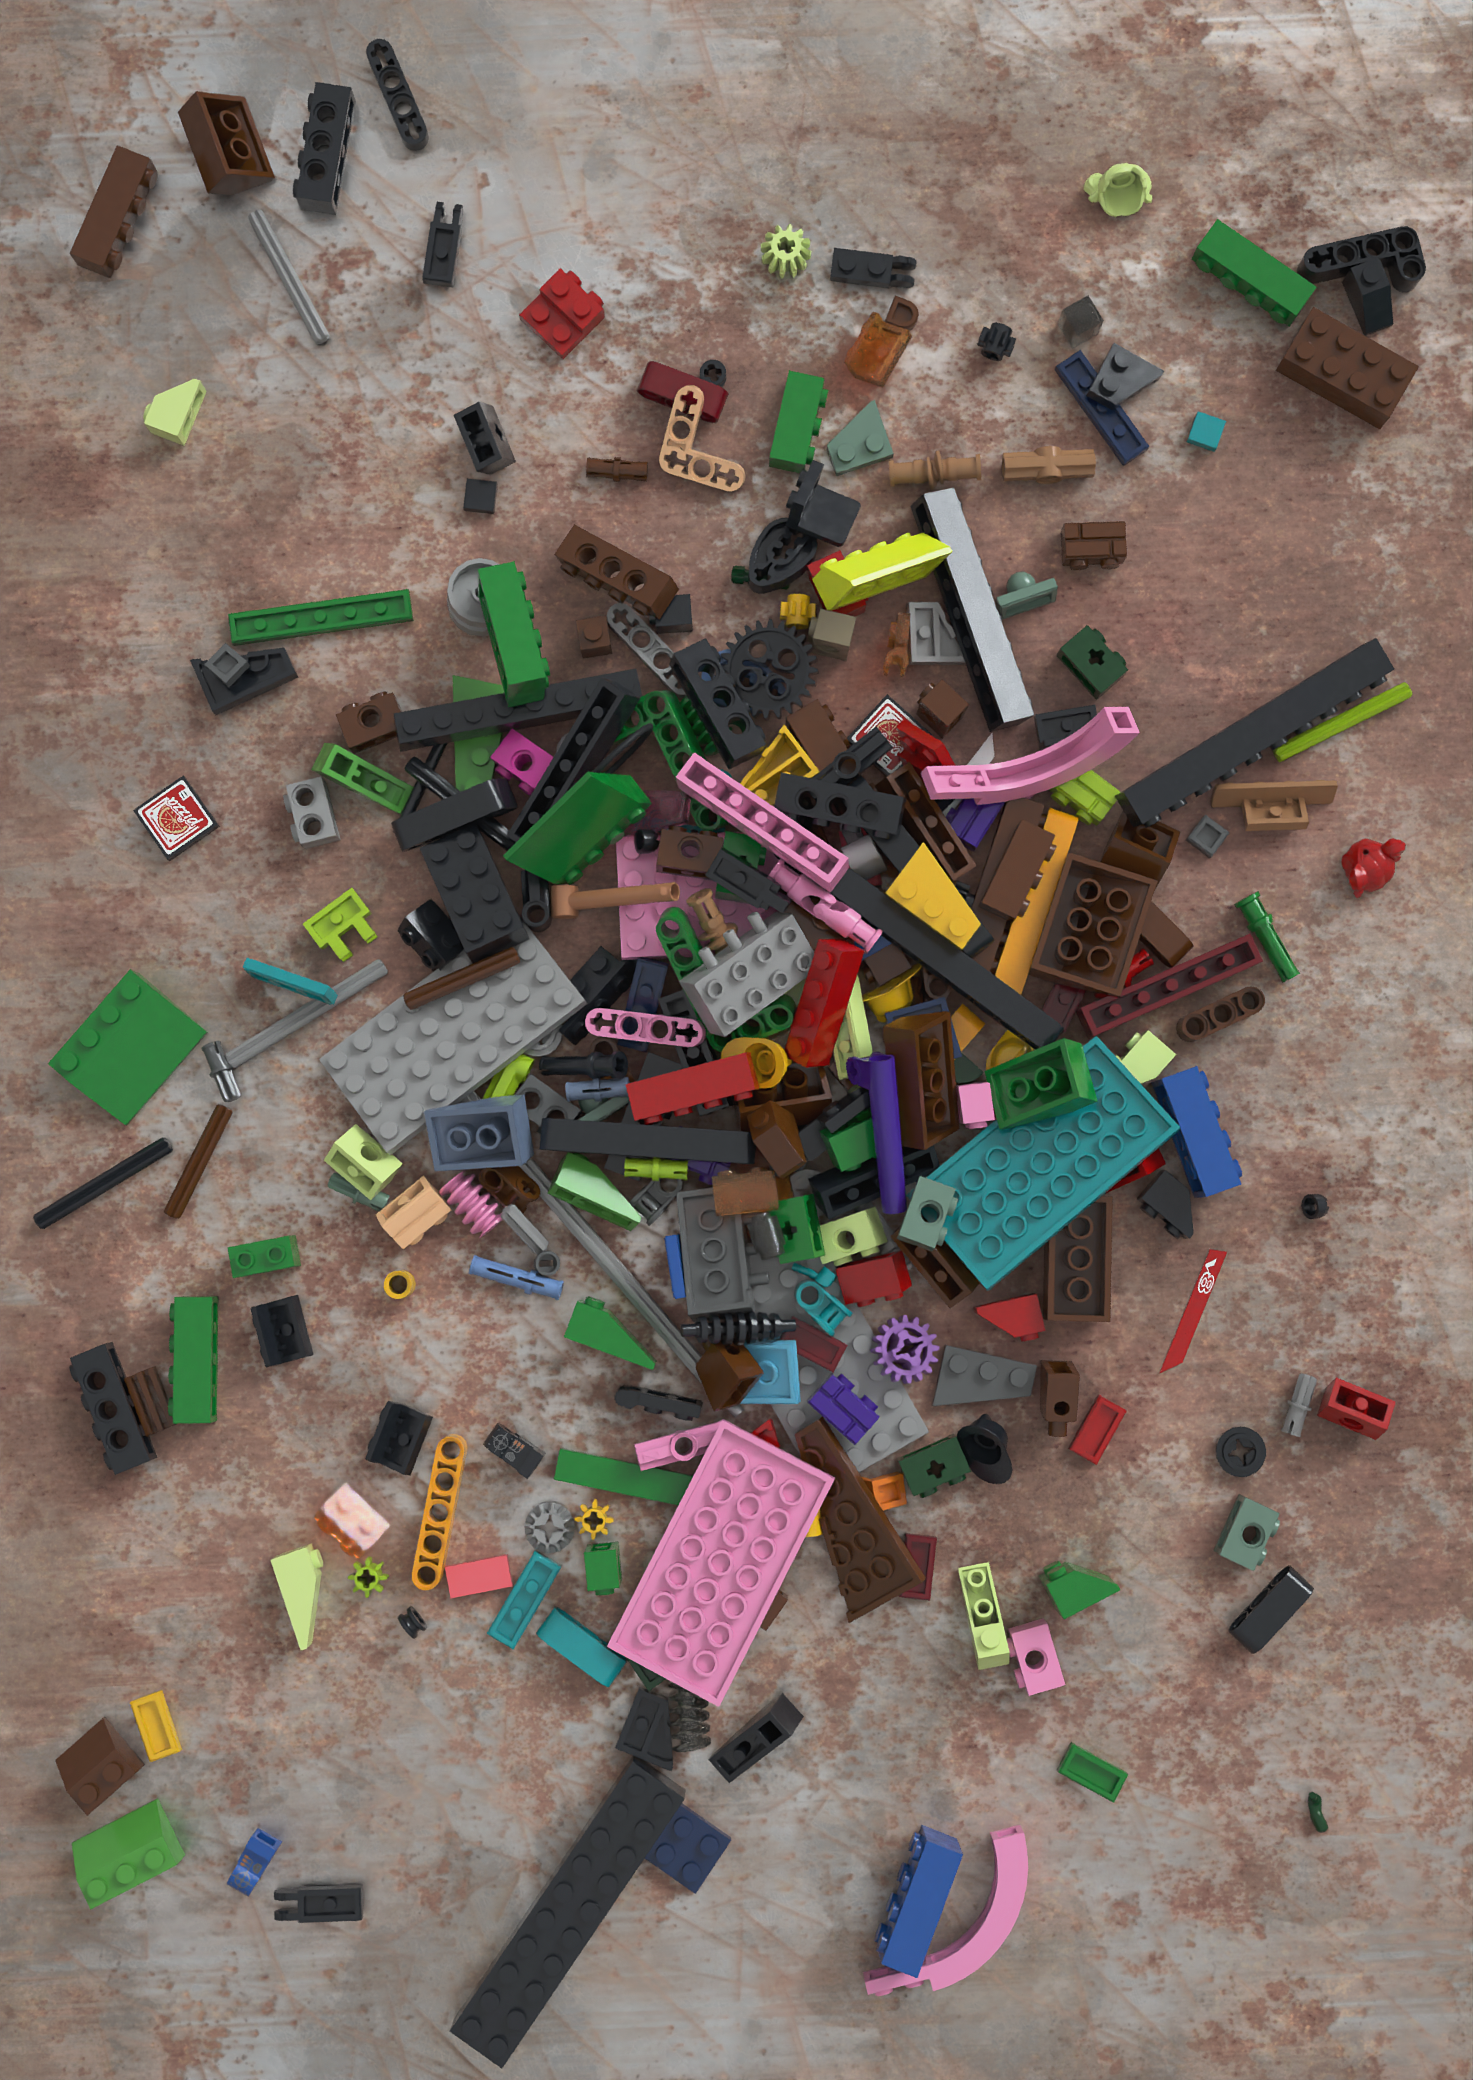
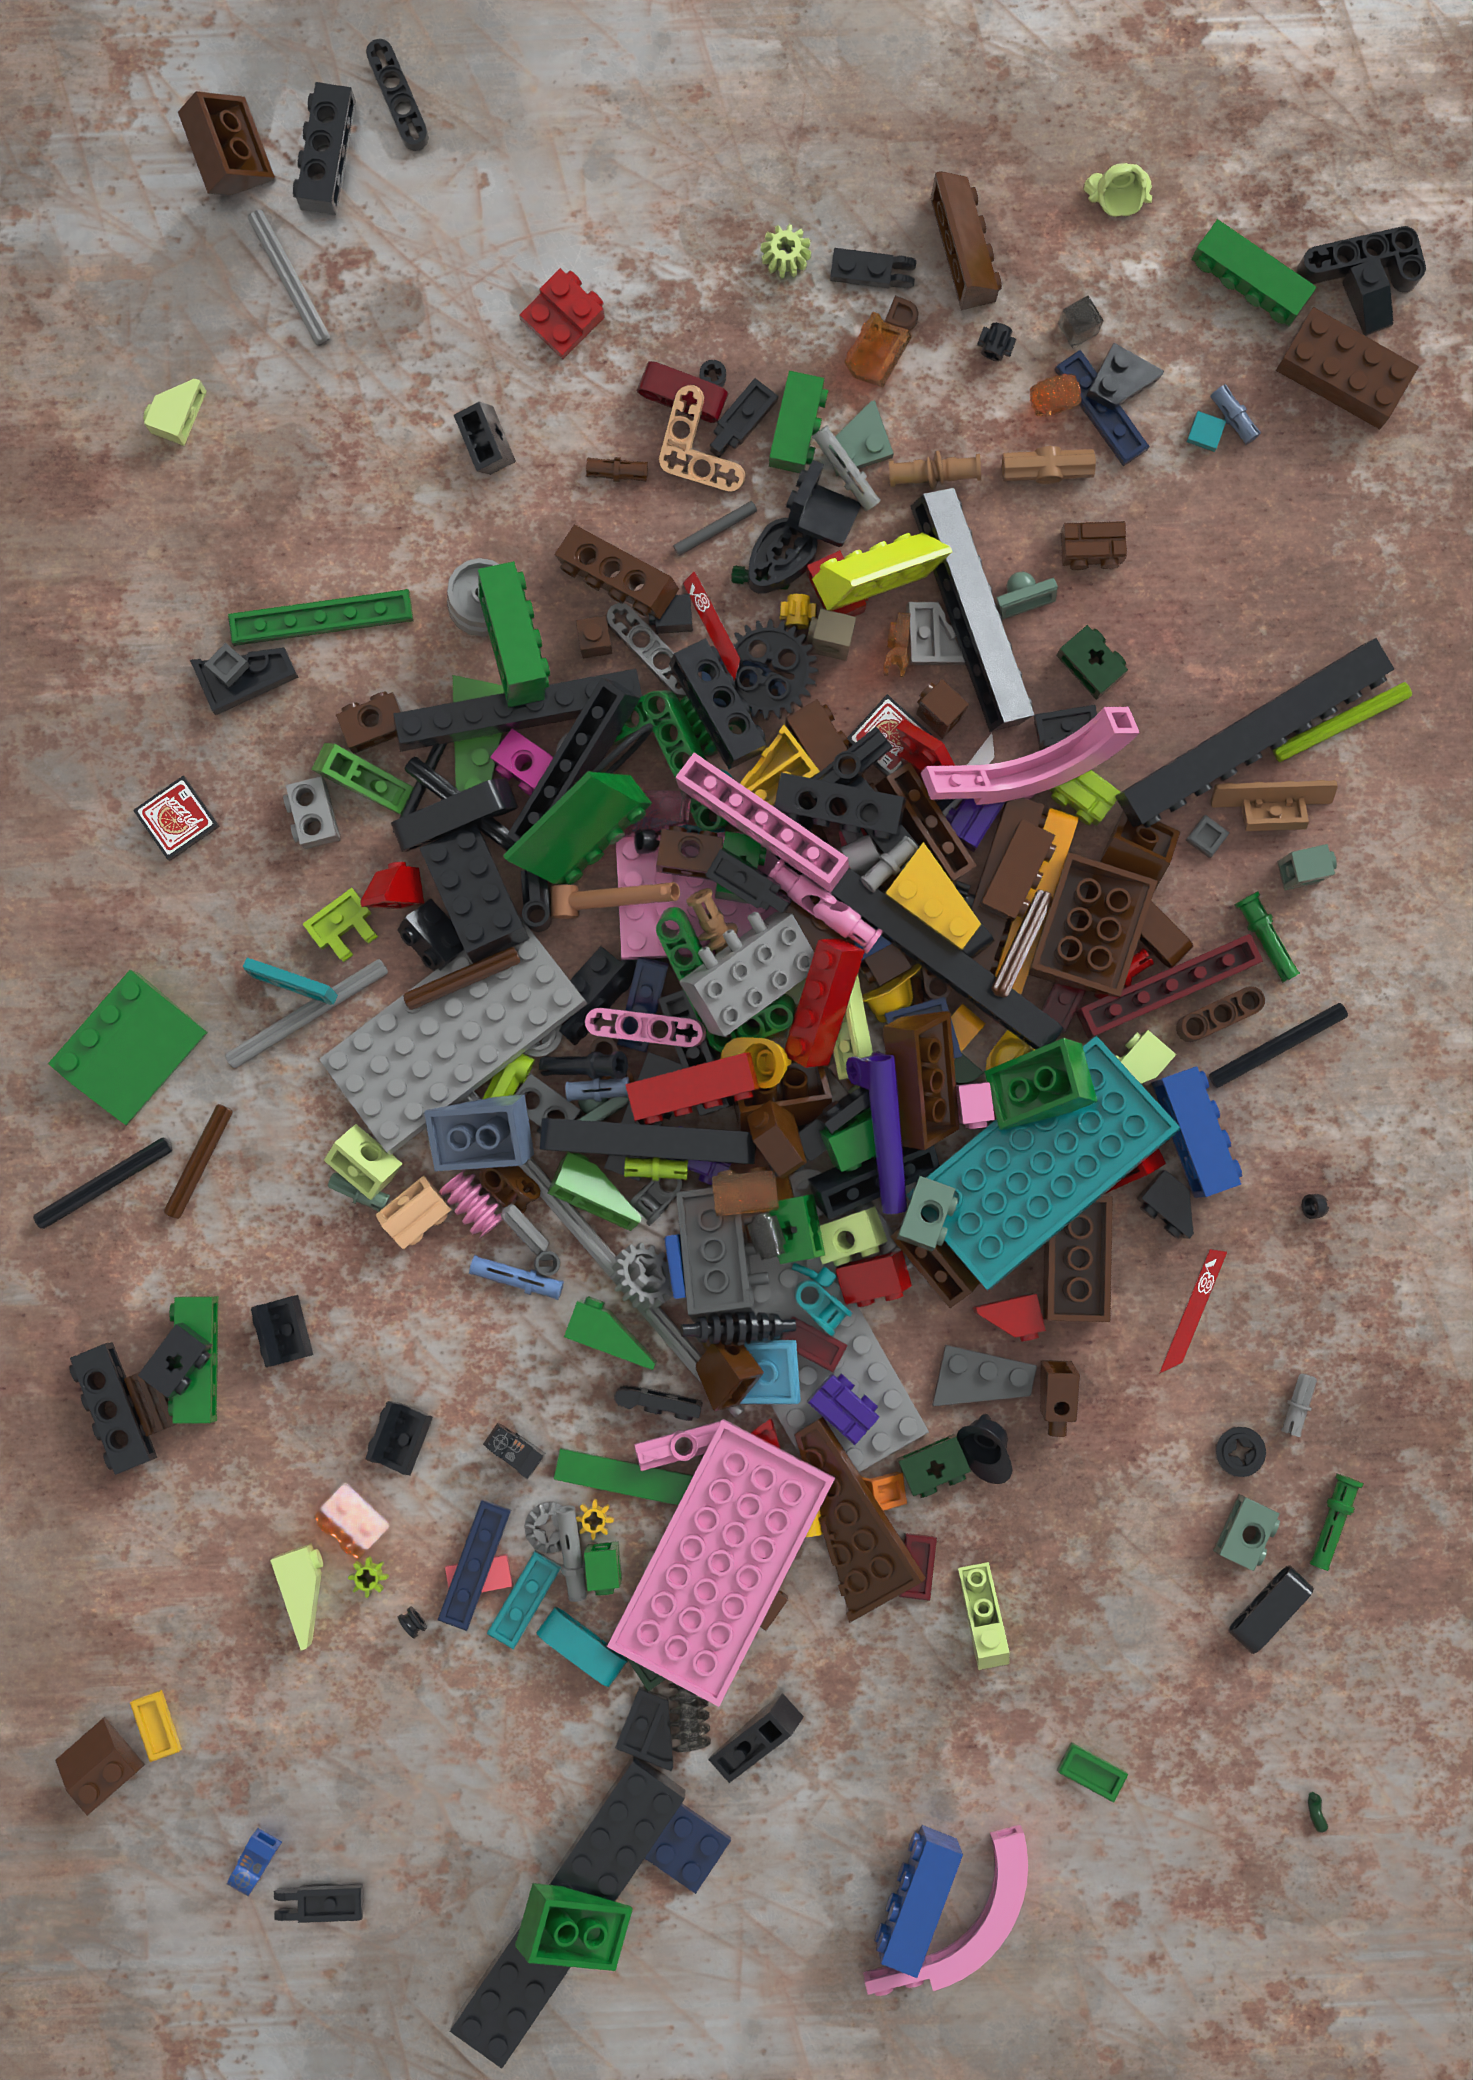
reddish brown brick [69,145,158,279] -> none
bright green slope [72,1798,185,1910] -> none
dark grey axle [201,1041,241,1102] -> none
green brick [227,1235,301,1278] -> none
yellow beam [384,1270,416,1299] -> none
light orange beam [412,1434,467,1590] -> none
black hinge [422,201,463,288] -> none
black tile [463,478,498,514] -> none
medium lavender gear [871,1315,940,1384] -> none
bright pink brick [1007,1618,1065,1696] -> none
green slope [1039,1561,1120,1619] -> none
red tile [1068,1394,1127,1465] -> none
red brick [1317,1378,1396,1440] -> none
red hair [1341,838,1406,898] -> none
none -> black brick [138,1323,213,1398]
none -> red slope [360,862,424,909]
none -> dark blue tile [438,1499,511,1631]
none -> green slope [515,1883,633,1971]
none -> light grey pin [556,1505,587,1602]
none -> light grey gear [611,1243,673,1311]
none -> dark grey bar [673,501,757,556]
none -> red sticker [683,571,741,681]
none -> black hinge [710,378,779,458]
none -> light grey pin [812,425,881,512]
none -> light grey pin [860,836,919,893]
none -> reddish brown slope [930,171,1002,311]
none -> axle [991,890,1053,998]
none -> clear orange gear [1030,374,1082,417]
none -> black axle [1209,1003,1348,1088]
none -> sand blue pin [1210,384,1261,445]
none -> sand green brick [1277,844,1337,891]
none -> green pin [1309,1473,1364,1571]

